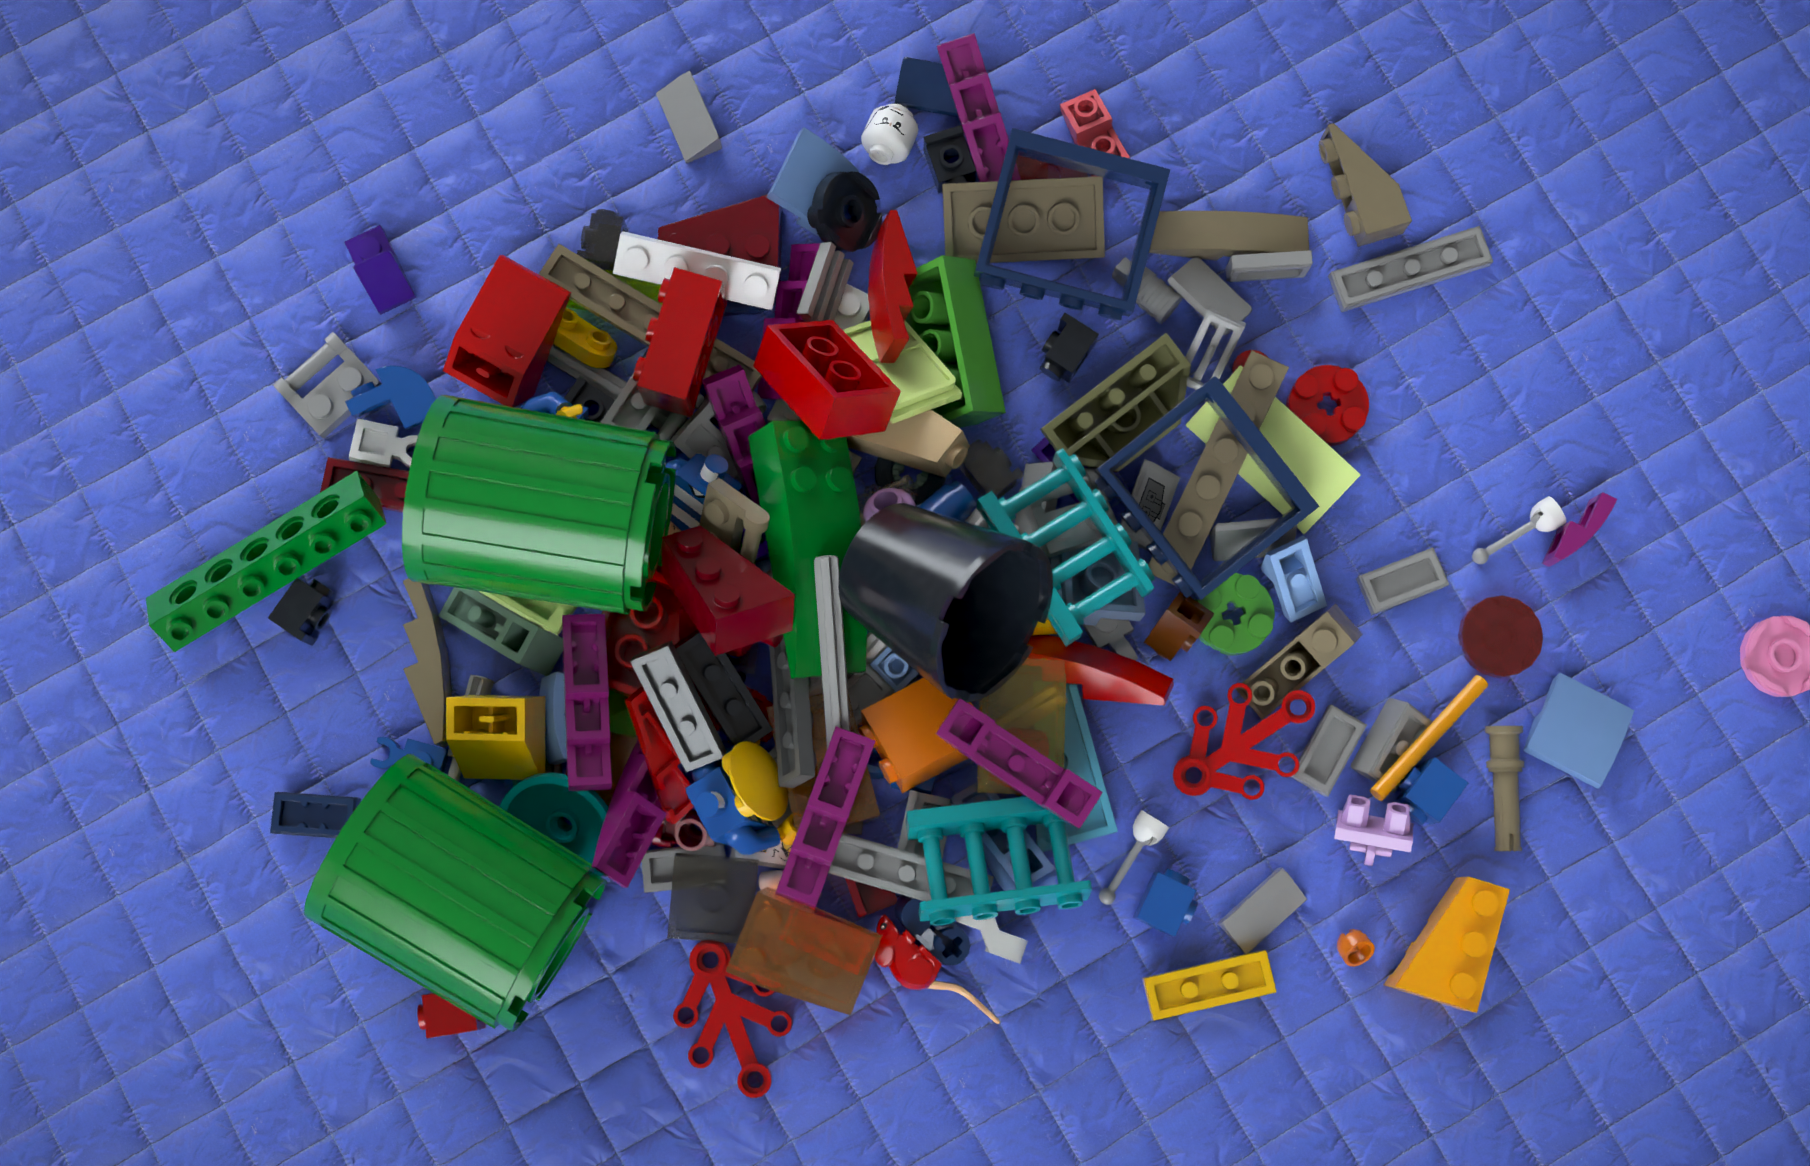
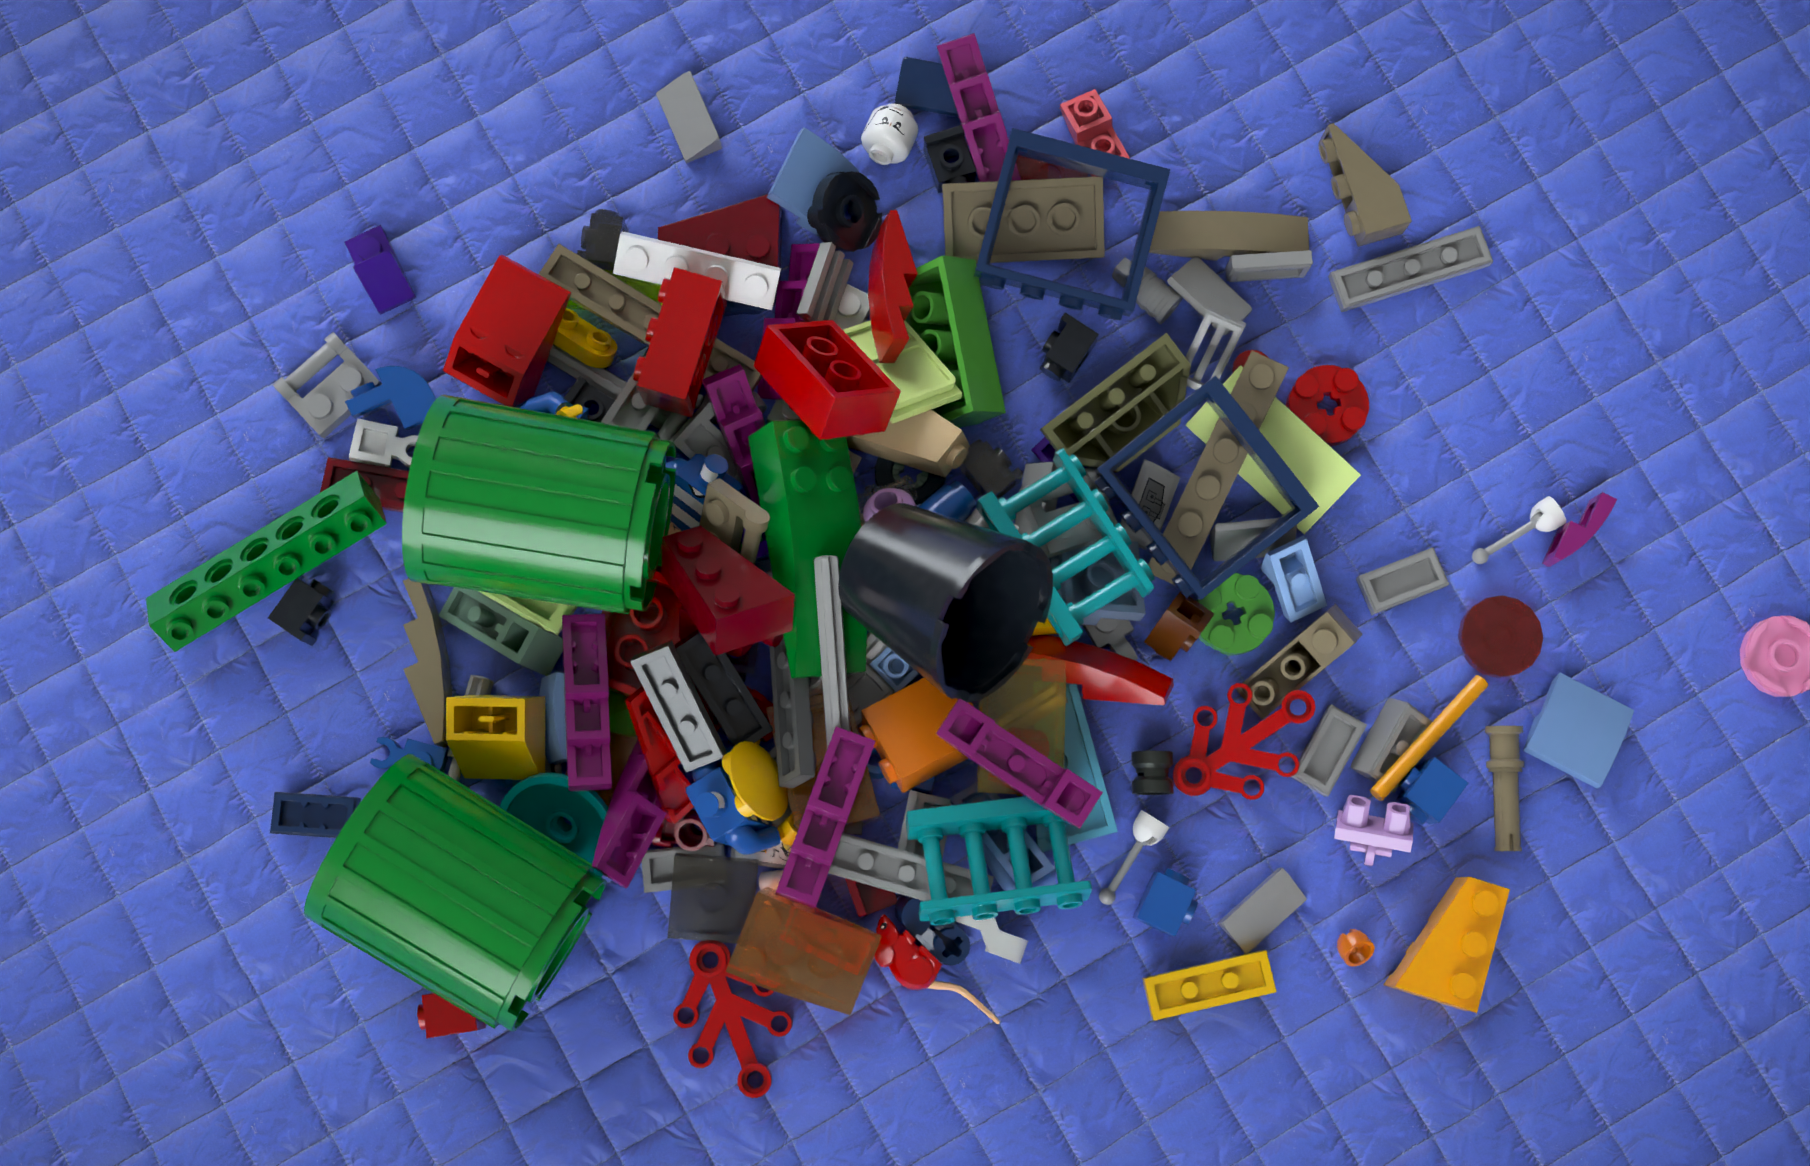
none -> pearl dark grey wheel [1131,751,1174,795]

